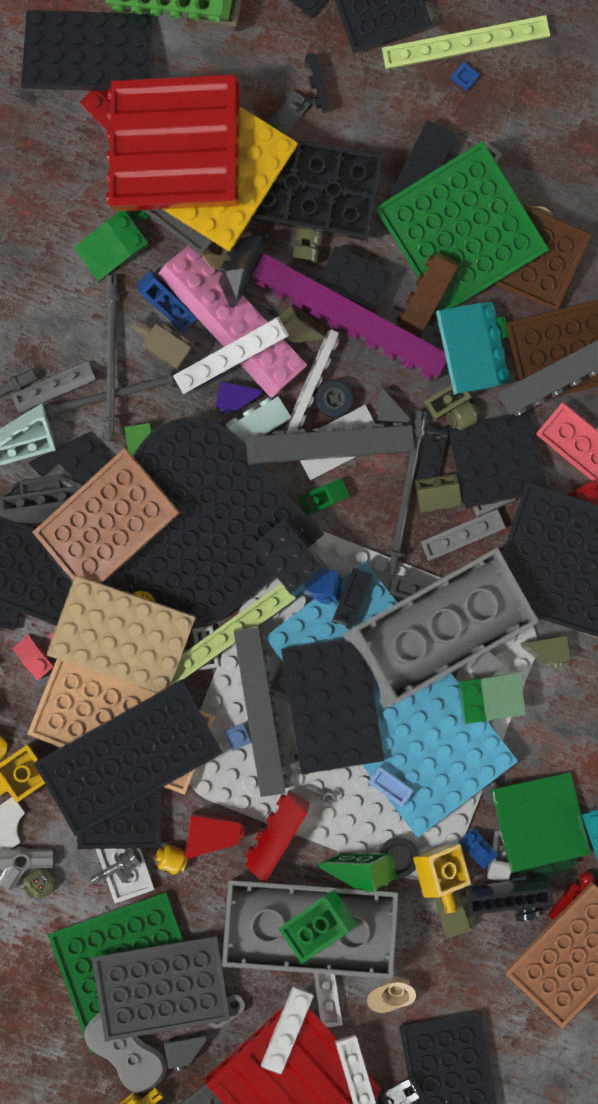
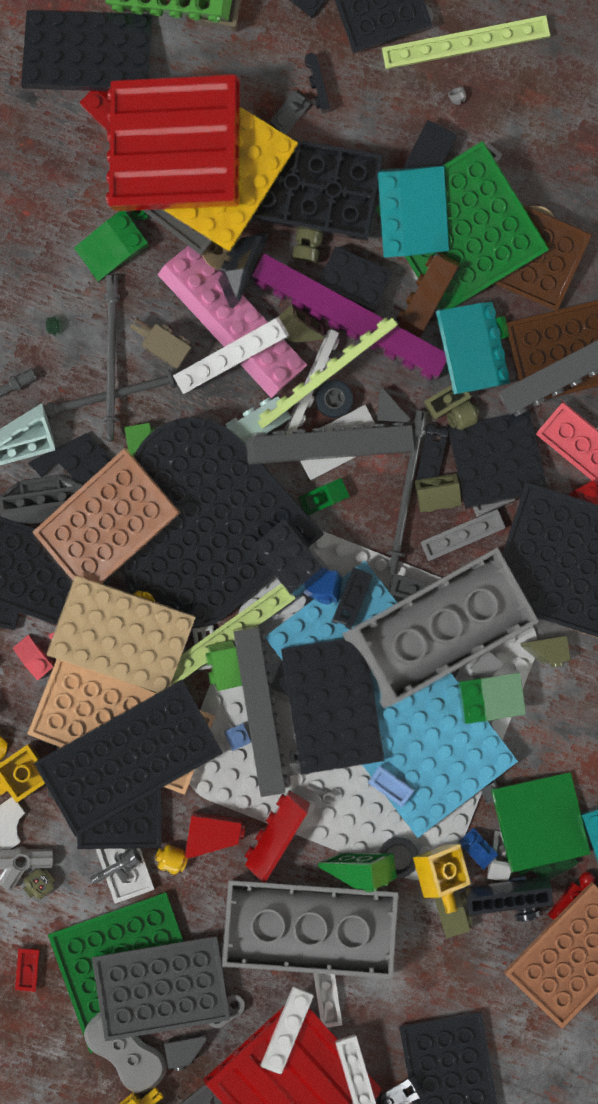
light grey plate [12,361,96,413] -> none
blue slope [136,270,197,332] -> none
dark purple slope [216,382,262,415] -> none
green slope [278,890,358,964] -> none
tan piece [367,976,416,1013] -> none
blue tile [450,62,480,92] -> none
none -> red plate [15,947,40,992]
none -> clear green plate [45,315,60,336]
none -> bright green brick [205,640,242,691]
none -> yellowish green plate [257,317,398,429]
none -> teal slope [378,166,449,257]
none -> light grey hinge [448,87,466,105]

